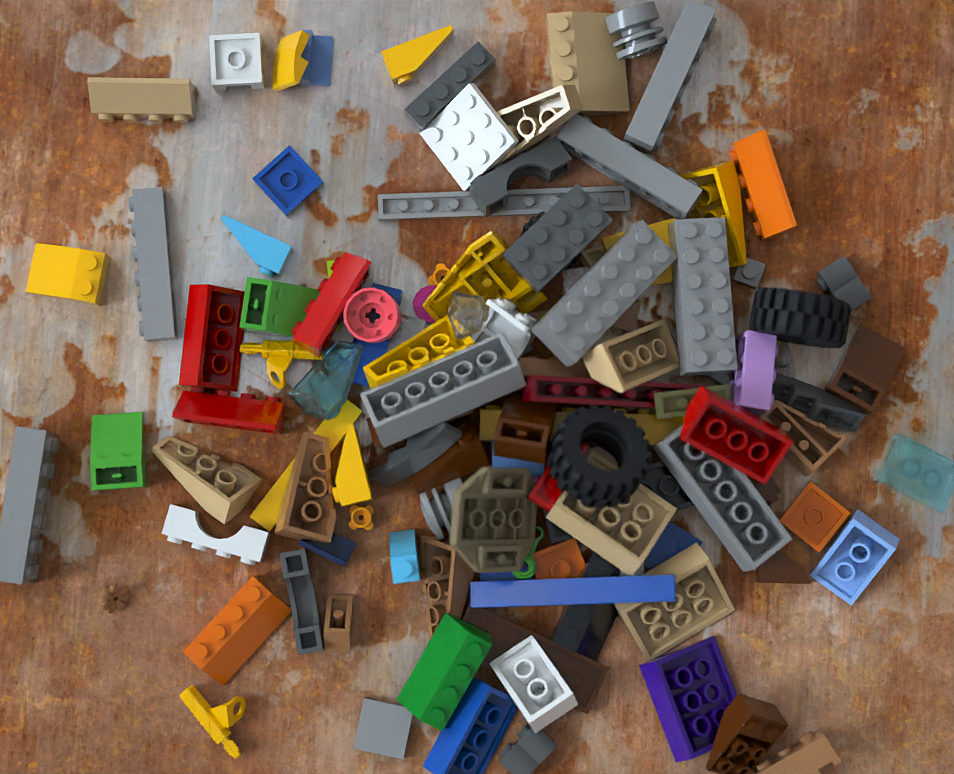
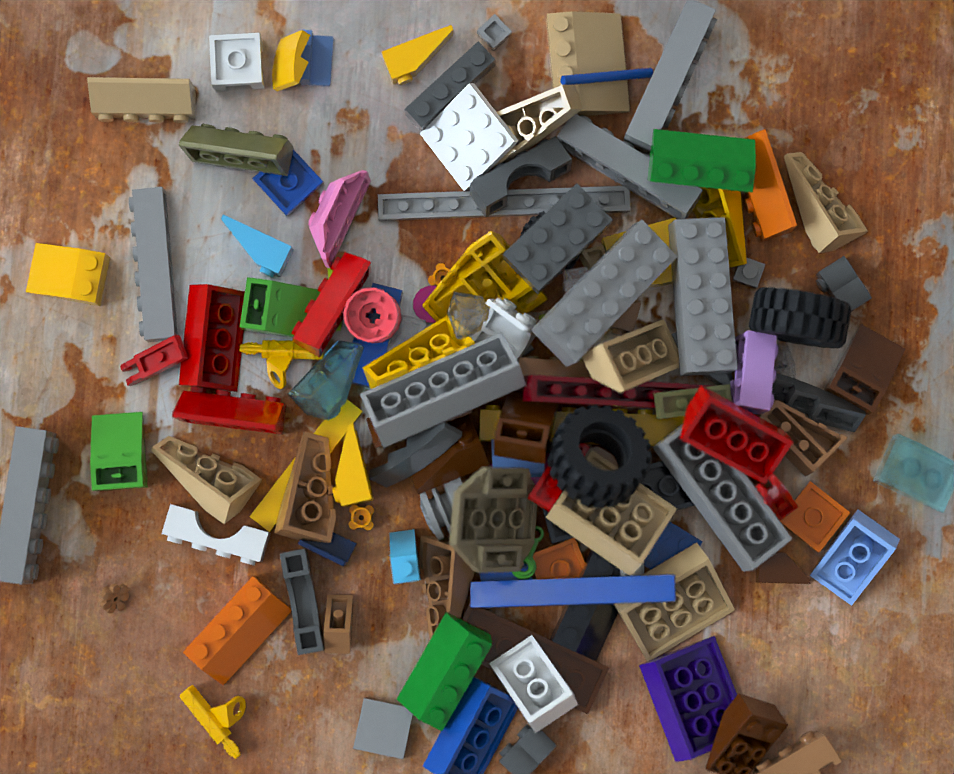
light grey wheel [605,1,667,60] -> none
none -> red hinge [120,335,189,386]
none -> olive slope [178,124,294,176]
none -> bright pink wedge [308,170,371,268]
none -> light grey plate [477,14,512,51]
none -> blue bar [561,68,653,85]
none -> green slope [647,129,756,192]
none -> red hinge [755,474,799,521]
none -> tan wedge [784,152,868,253]

